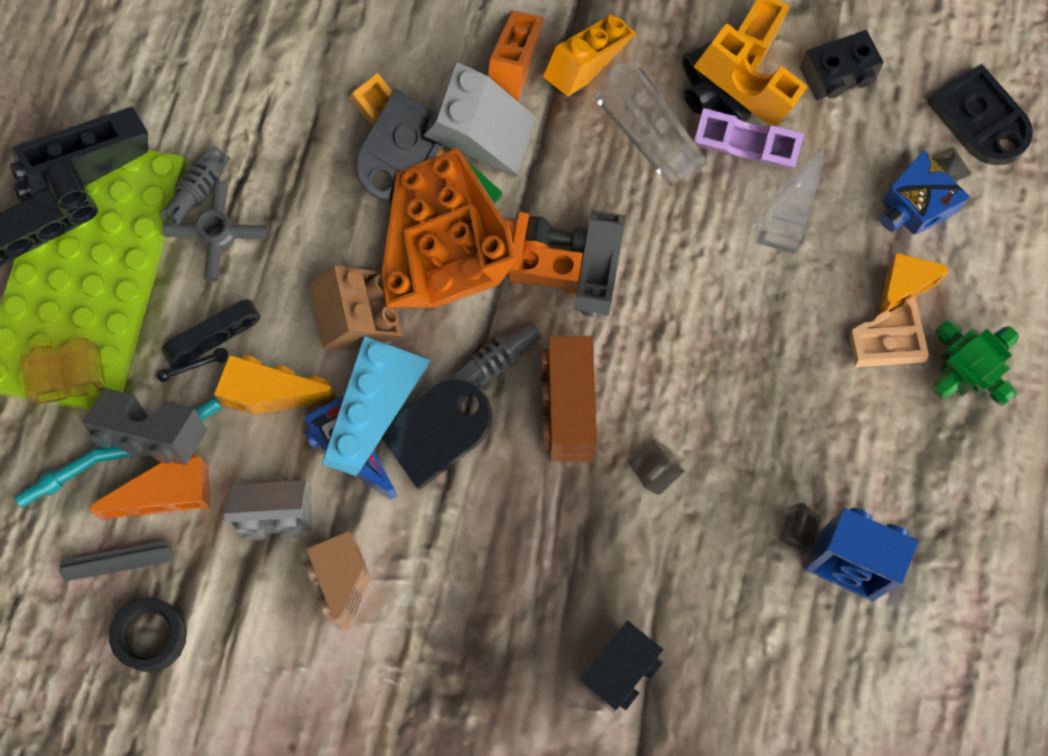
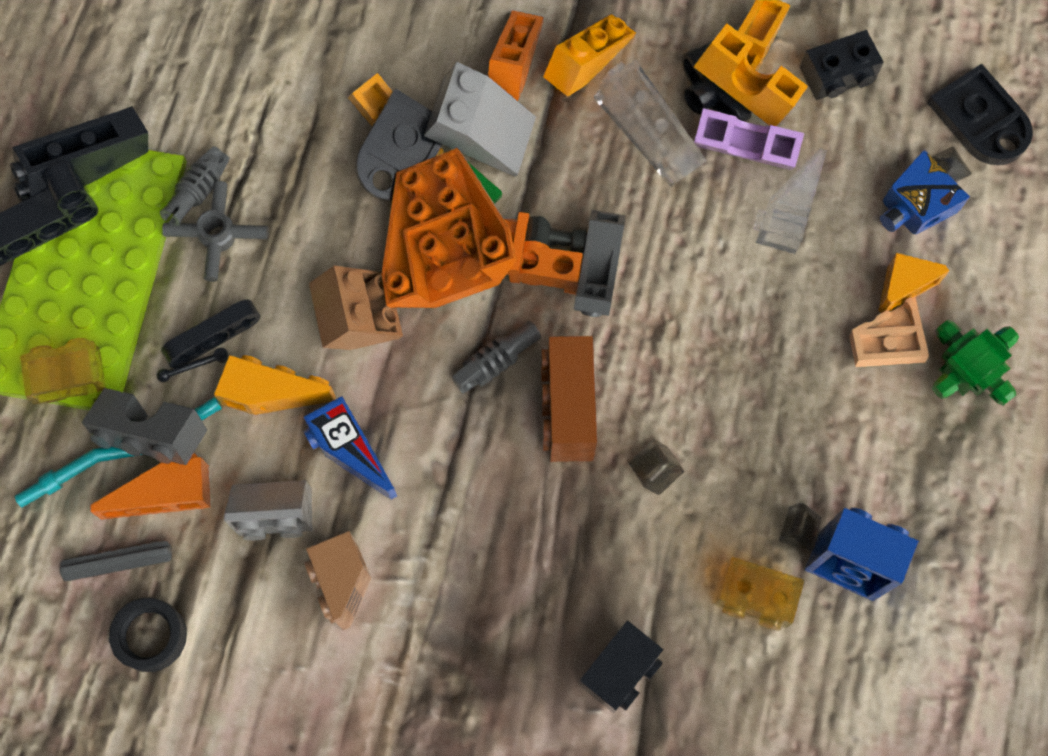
medium azure wing [321,336,431,476] -> none
black tile [382,379,493,489] -> none
none -> clear yellow brick [715,556,805,631]

